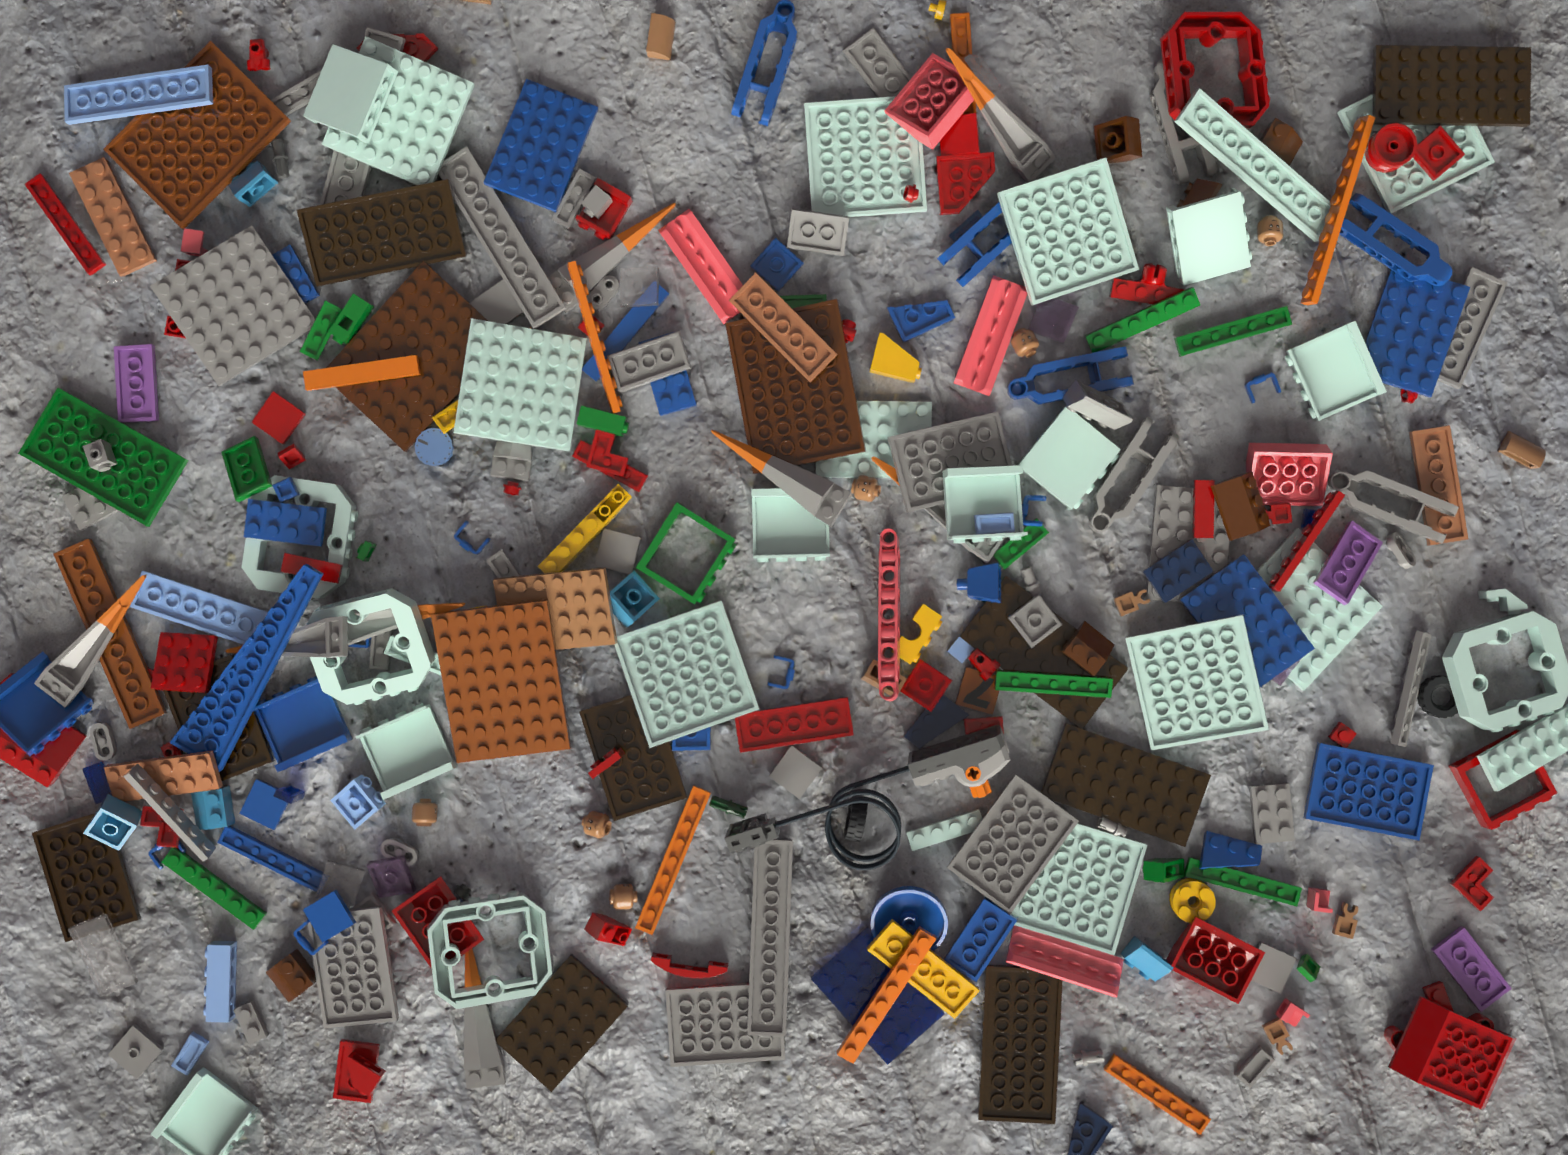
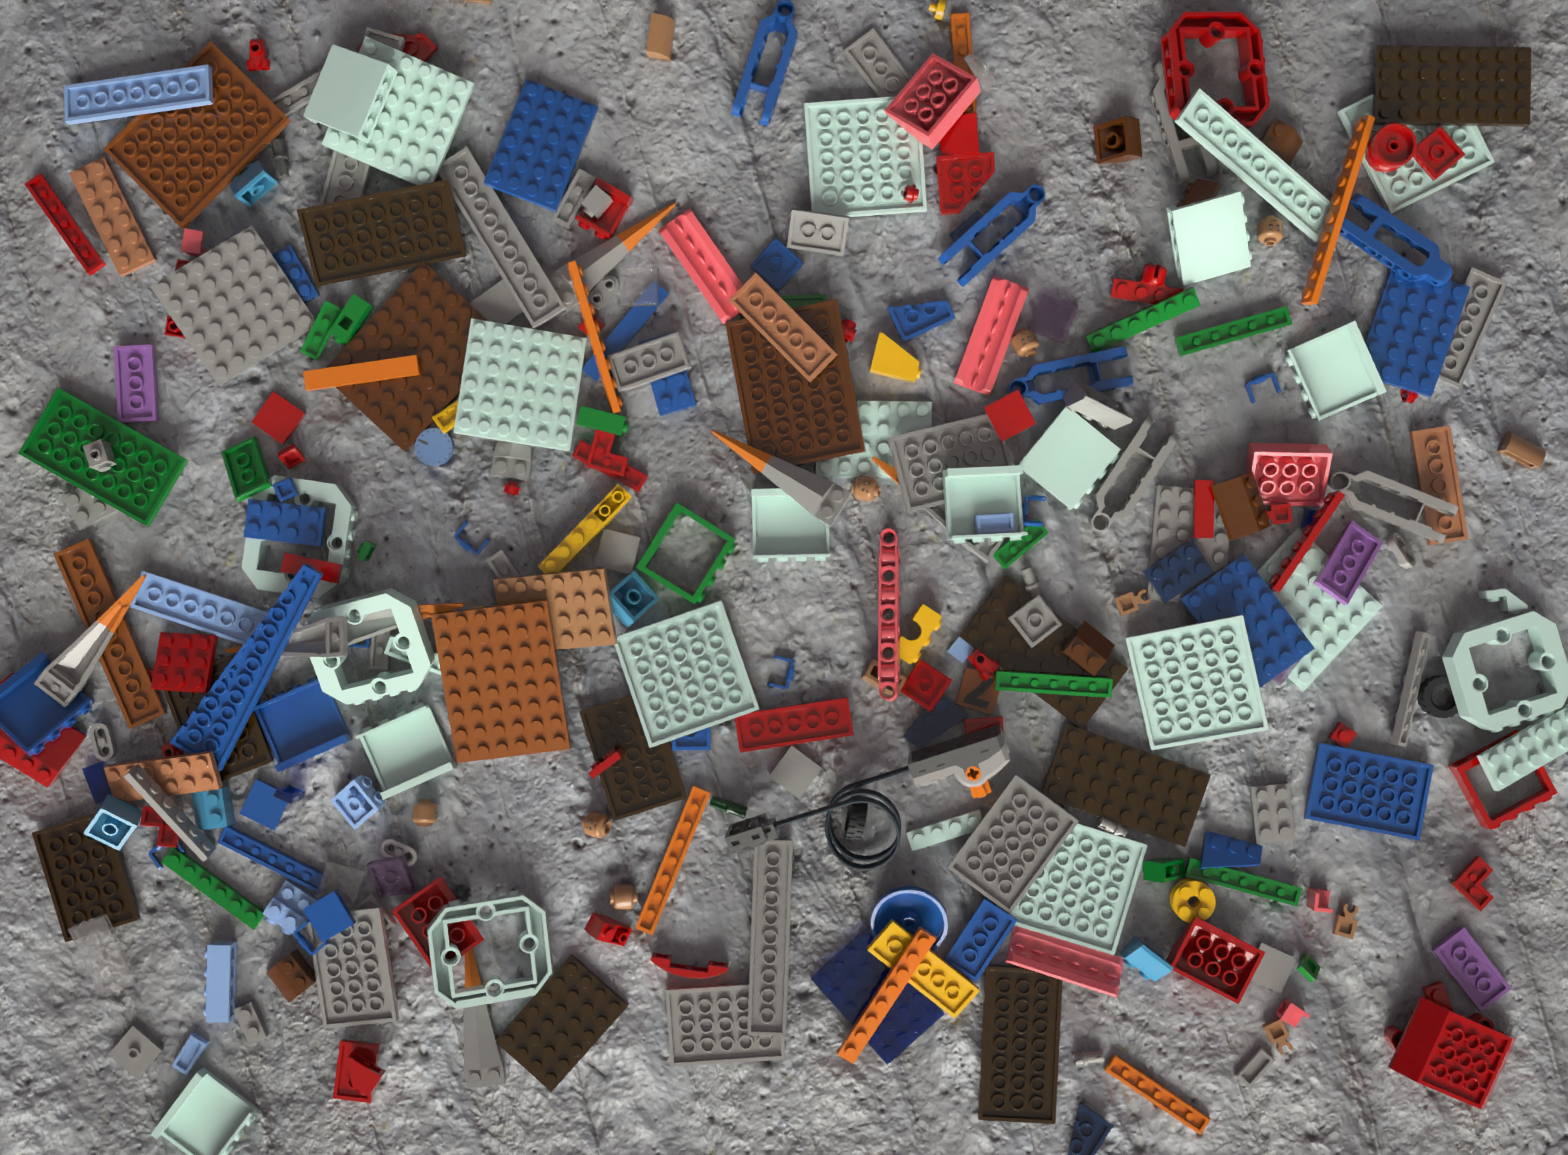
light grey plate [946,48,1056,183] -> none
blue torso [957,563,1001,603] -> none
light aqua plate [997,158,1139,306] -> none
none -> light blue plate [262,879,319,935]
none -> red tile [984,390,1036,442]

